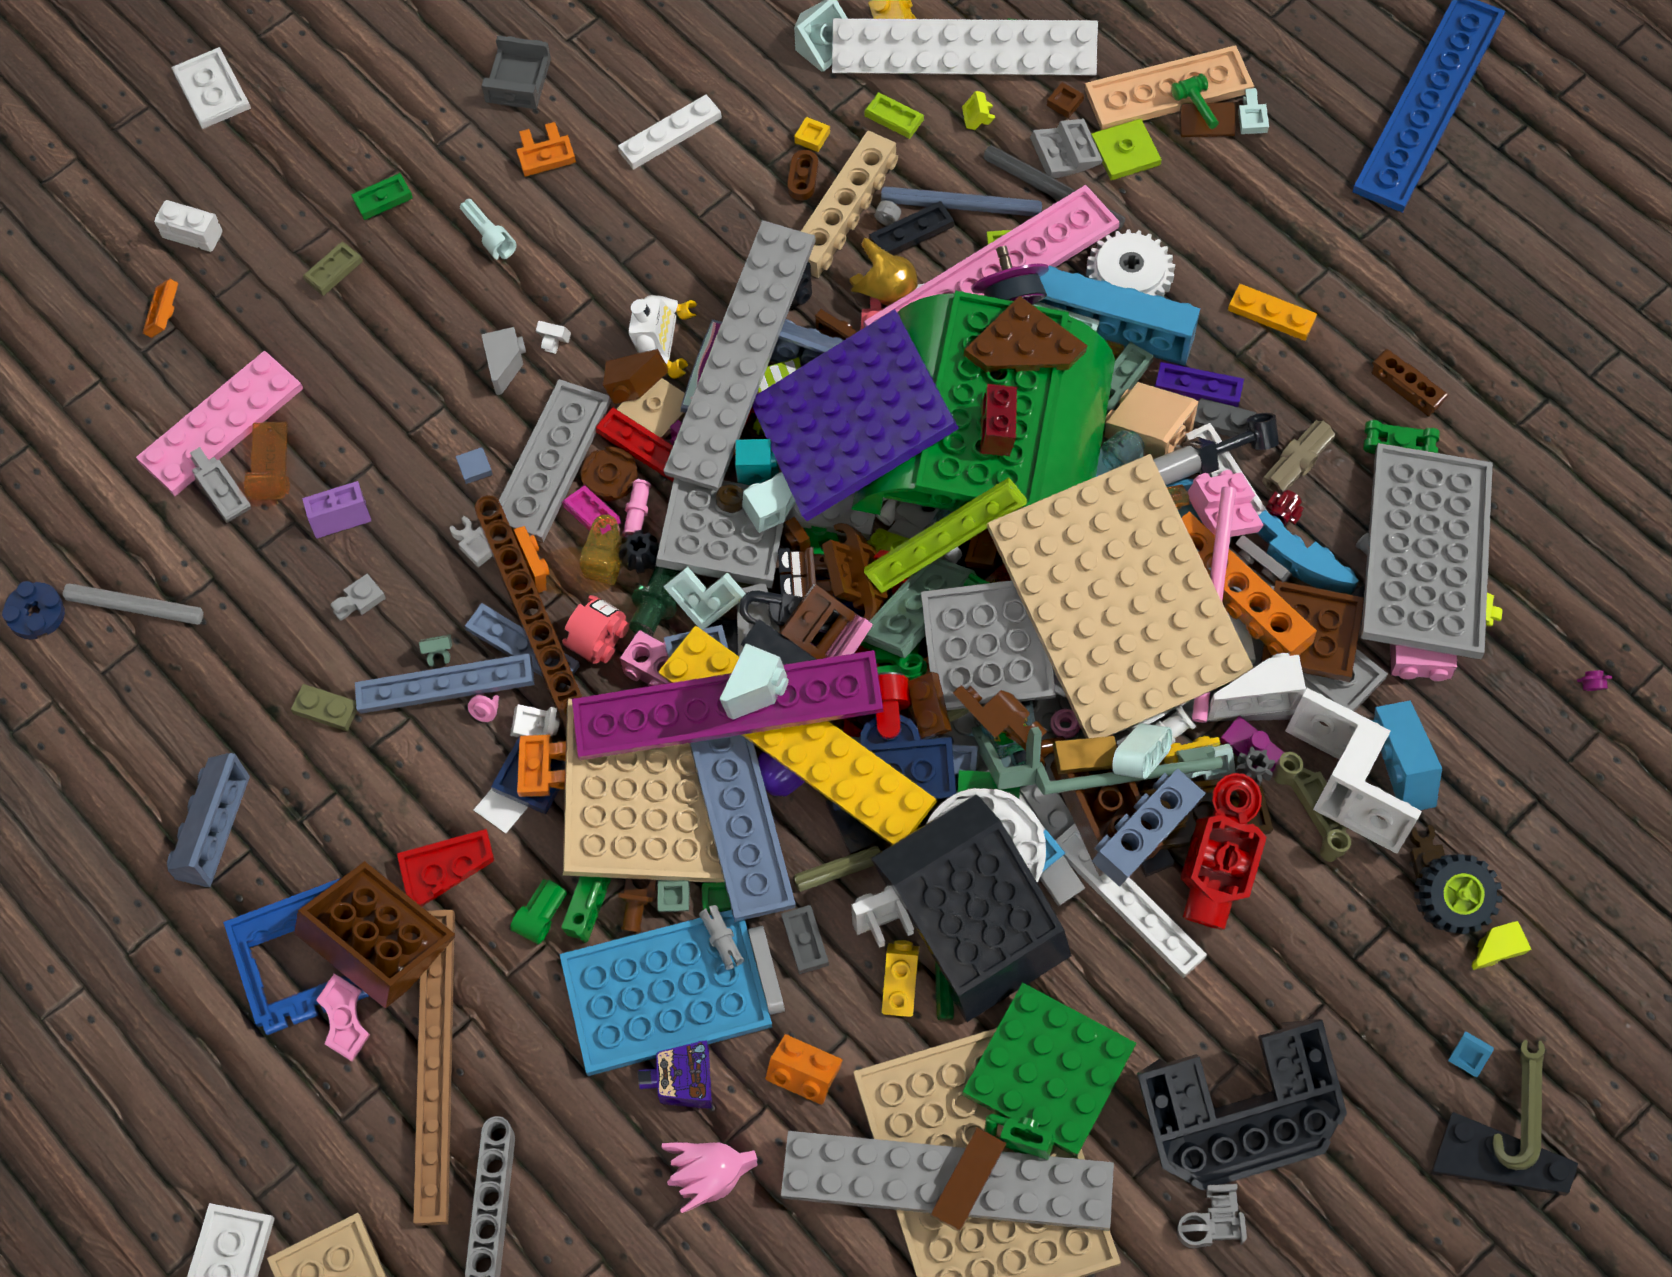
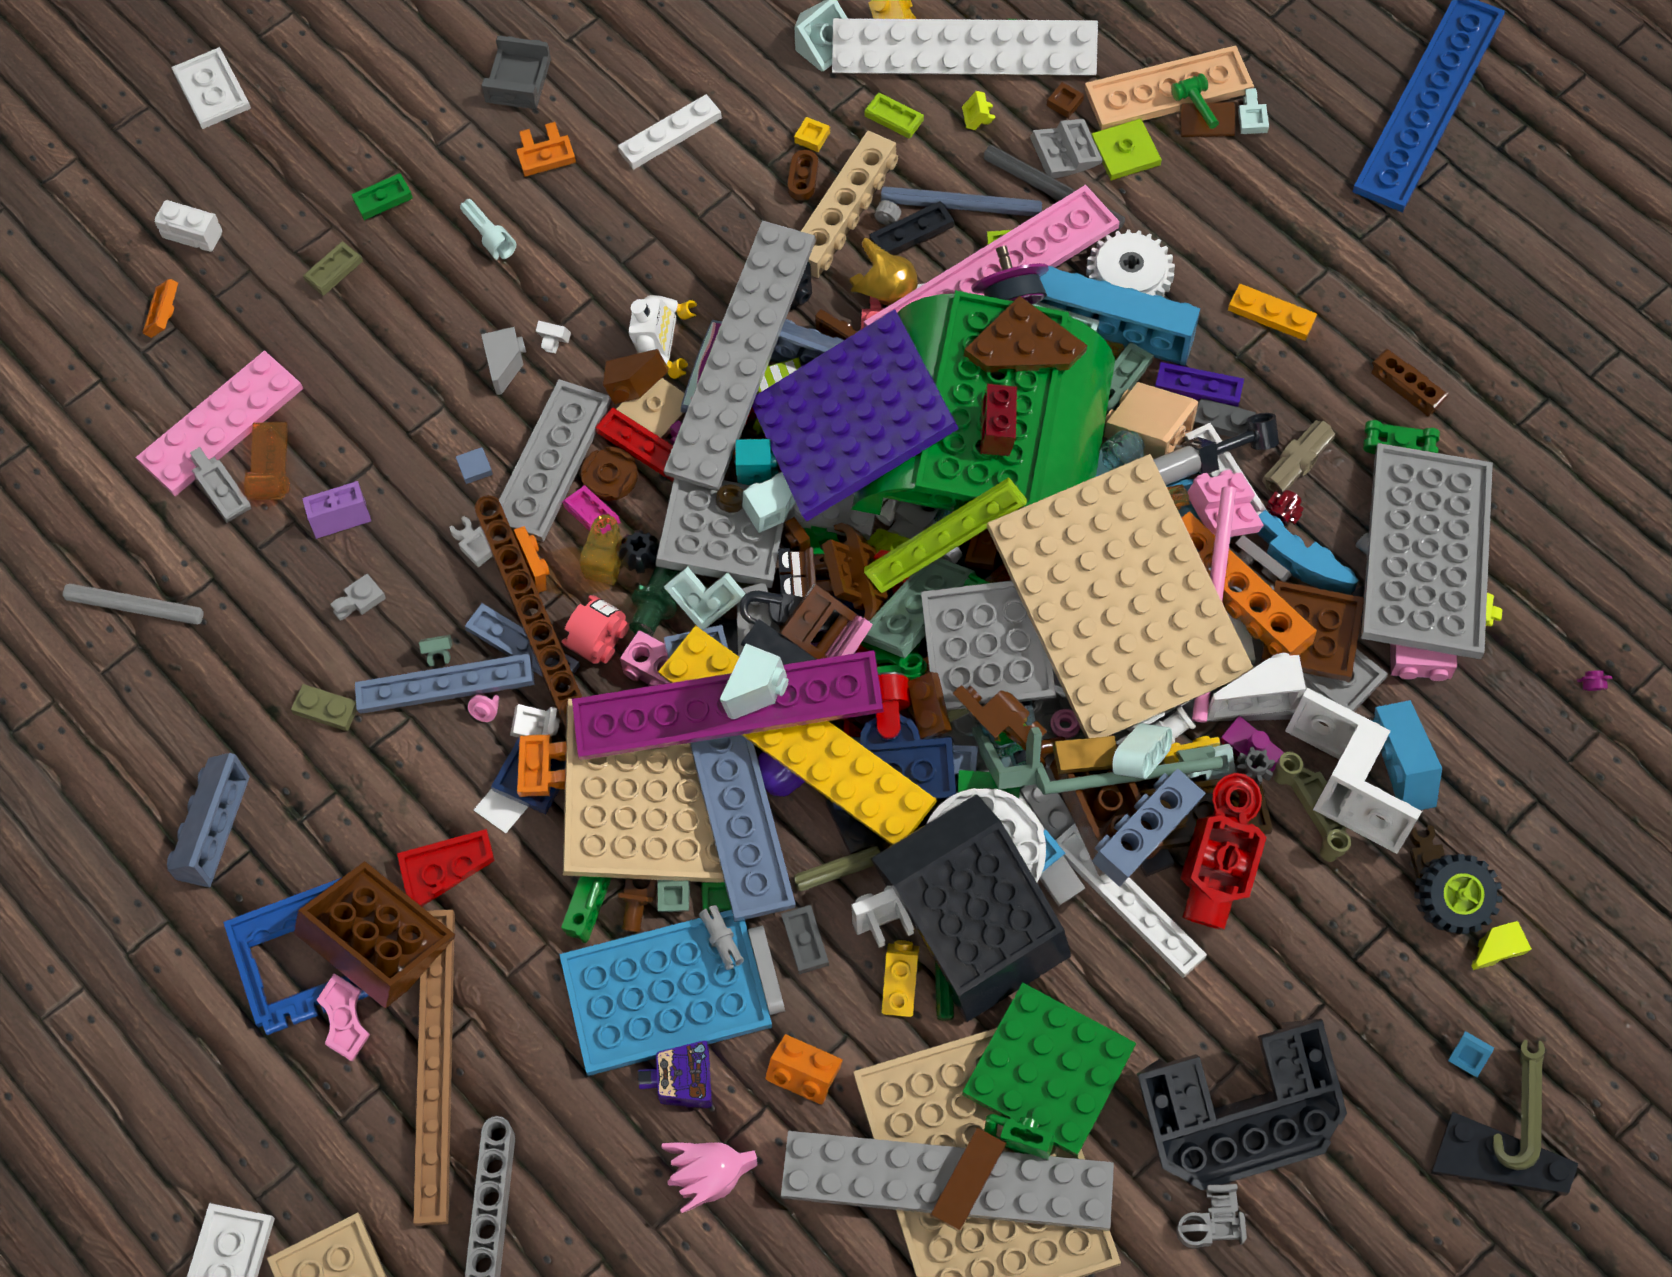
dark blue plate [2,581,65,640] -> none
green piece [510,879,567,945] -> none
bright pink pin [622,479,651,536] -> none

